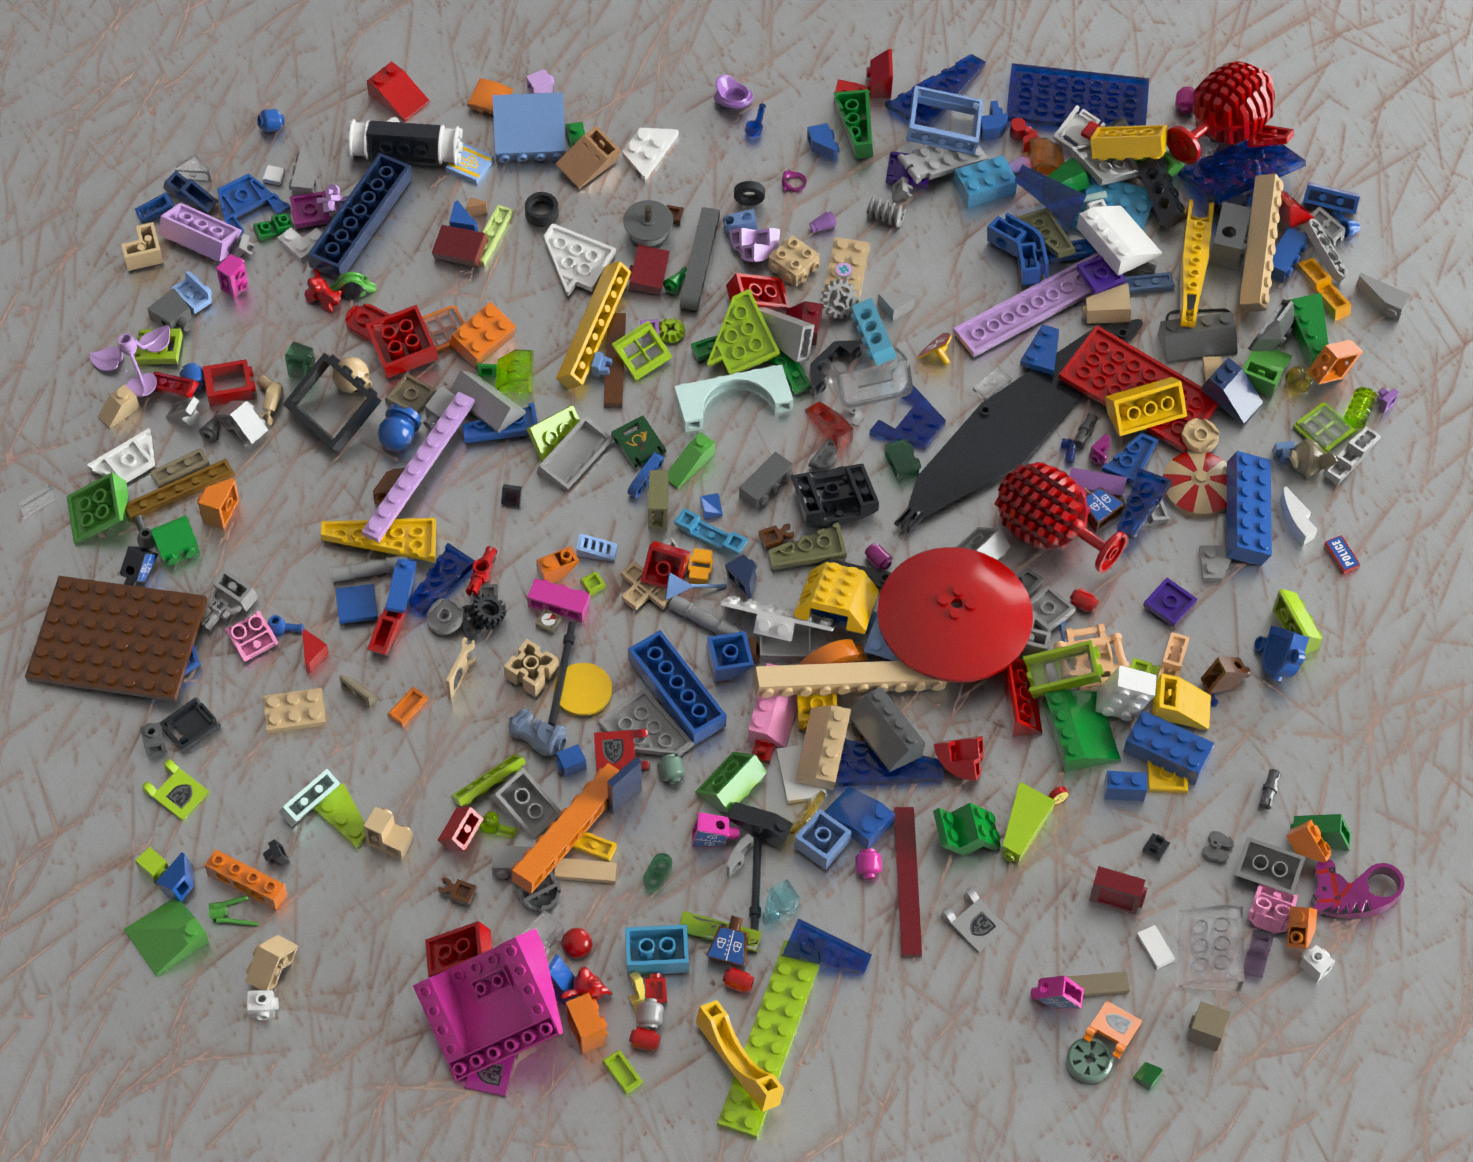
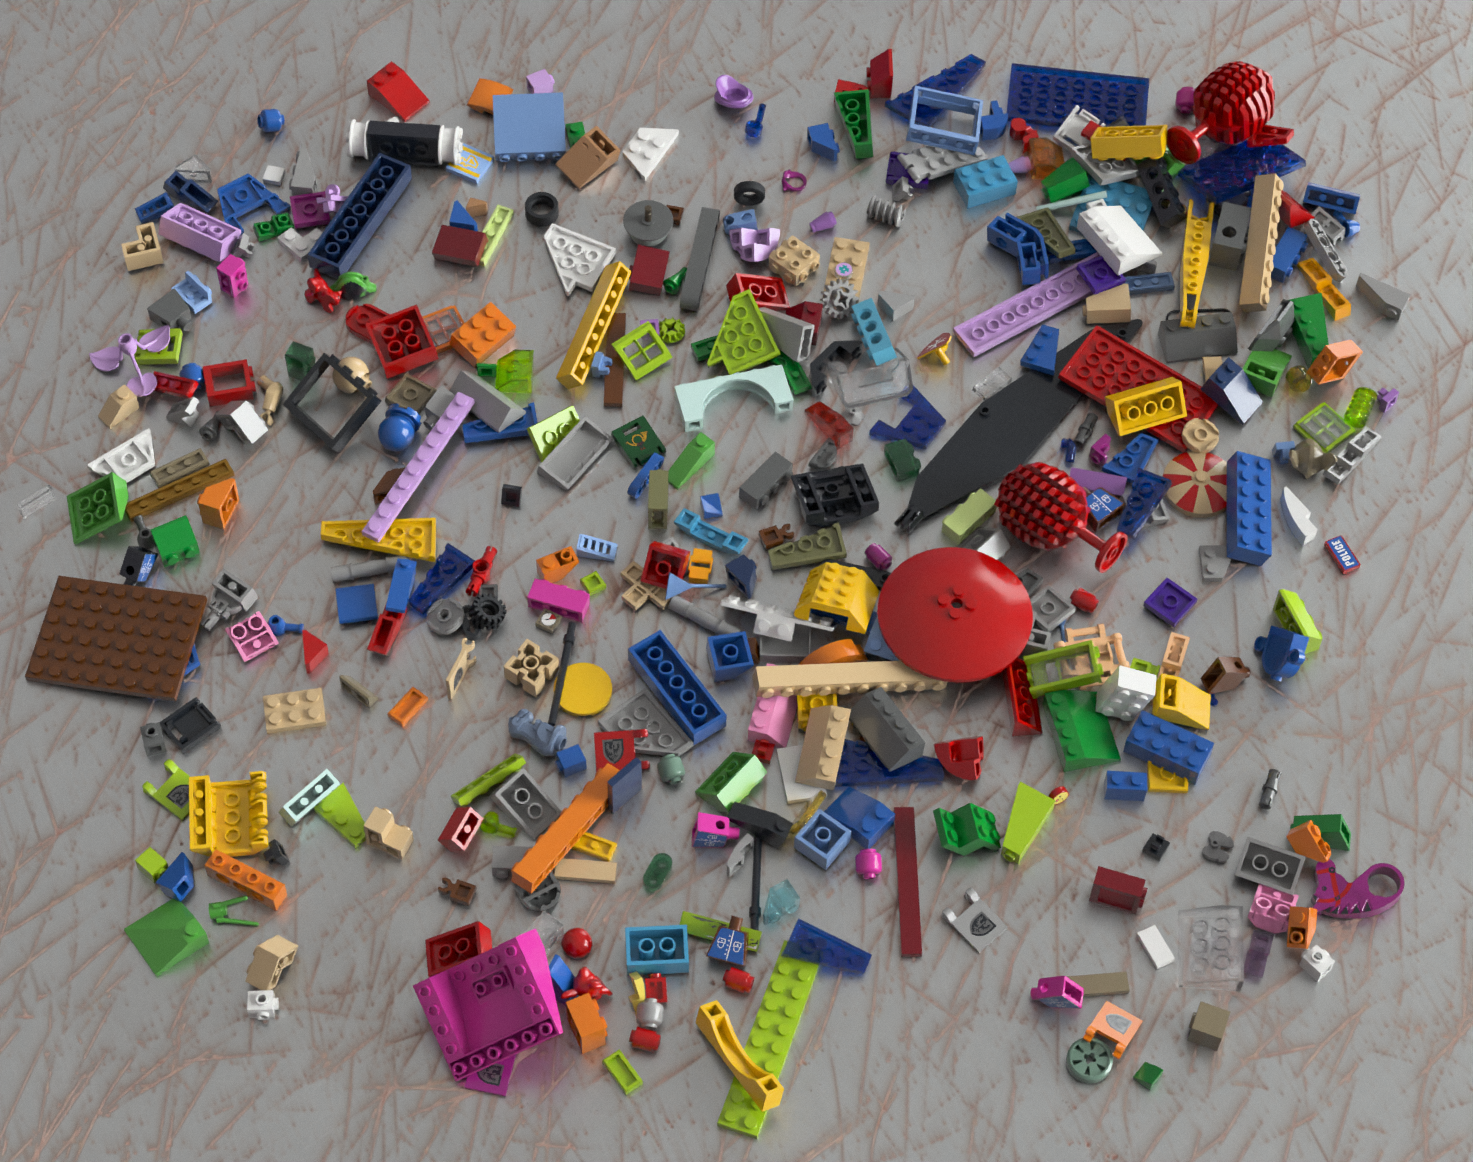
clear blue wing [1014,164,1087,228] -> none
none -> yellow slope [189,771,268,857]
none -> yellowish green brick [942,488,997,545]

